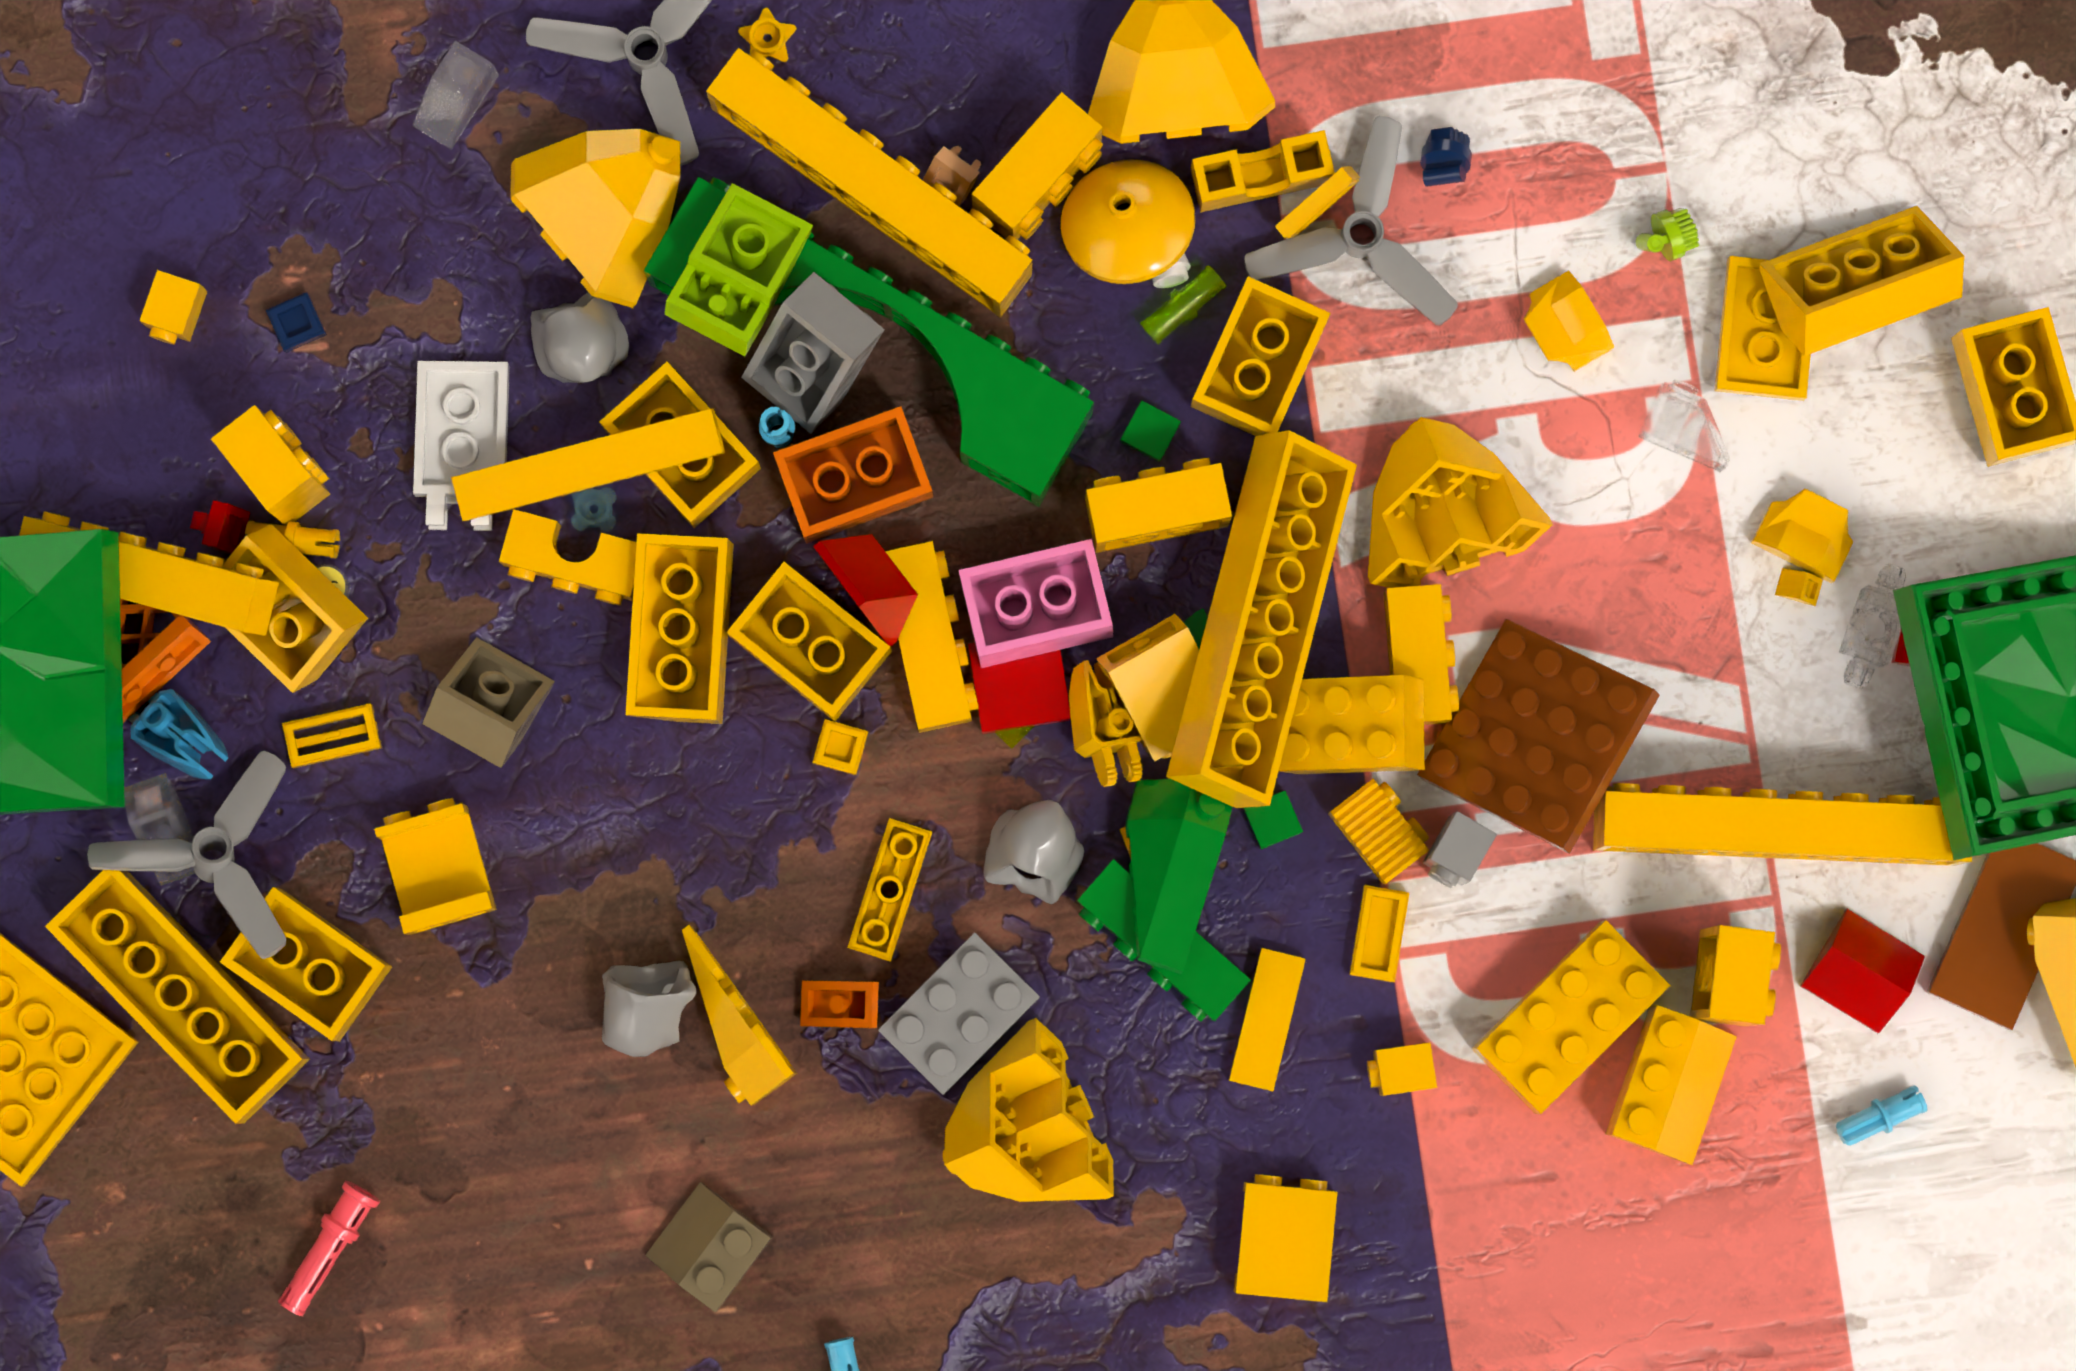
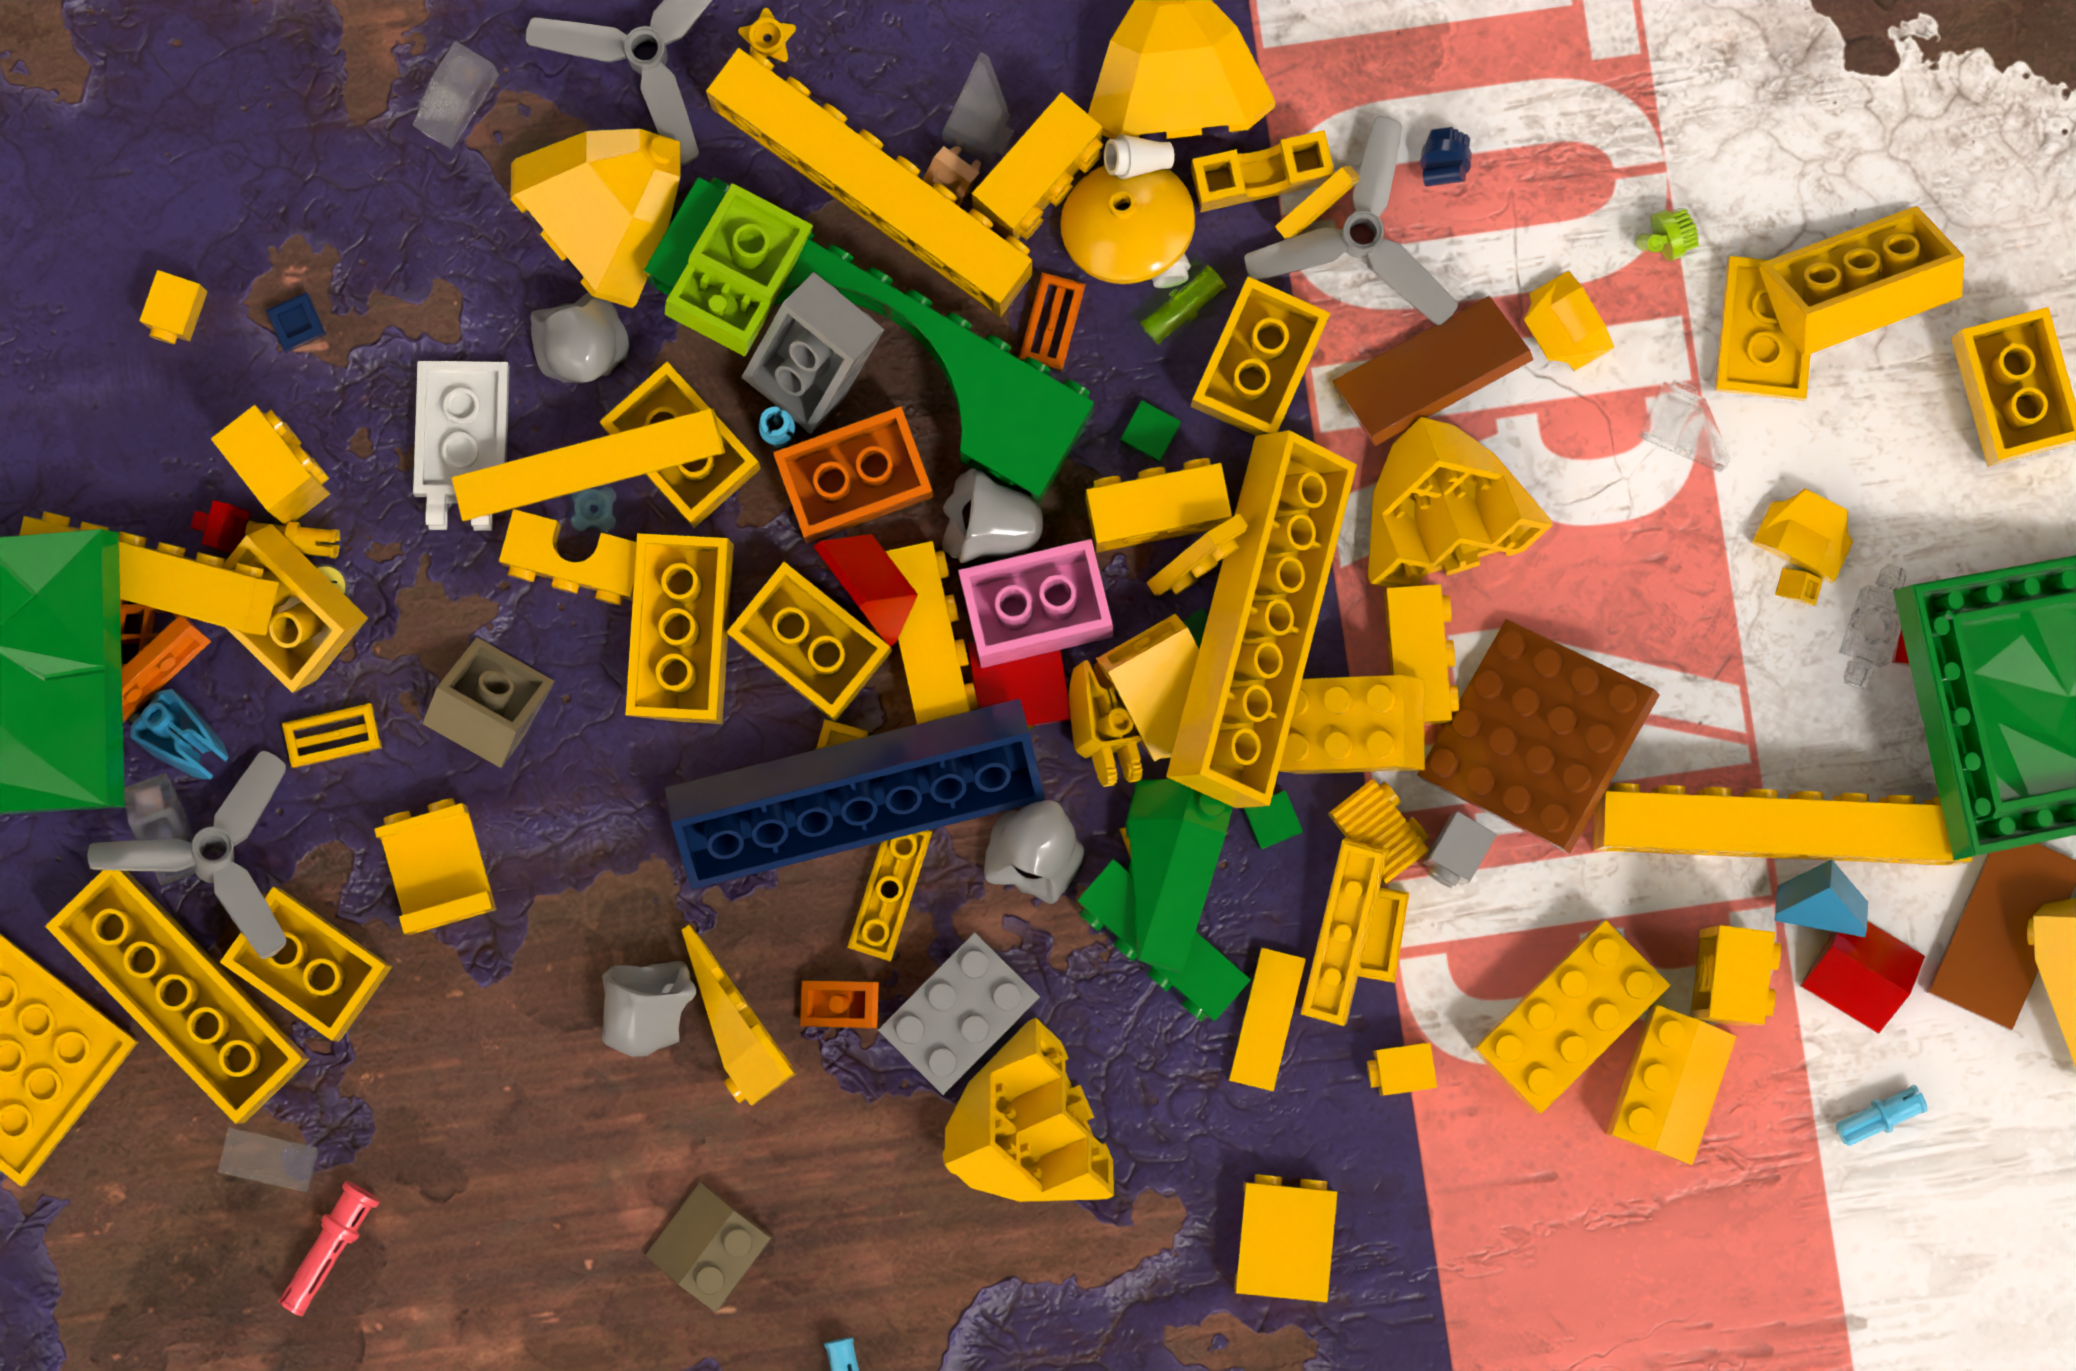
none -> clear tile [218,1127,319,1192]
none -> dark blue brick [665,699,1045,890]
none -> clear slope [942,52,1015,164]
none -> light grey piece [942,468,1043,564]
none -> orange tile [1019,272,1086,372]
none -> white cone [1104,134,1174,180]
none -> yellow tile [1146,513,1248,596]
none -> yellow tile [1301,838,1389,1026]
none -> dark orange tile [1333,296,1533,446]
none -> dark azure slope [1774,859,1868,937]

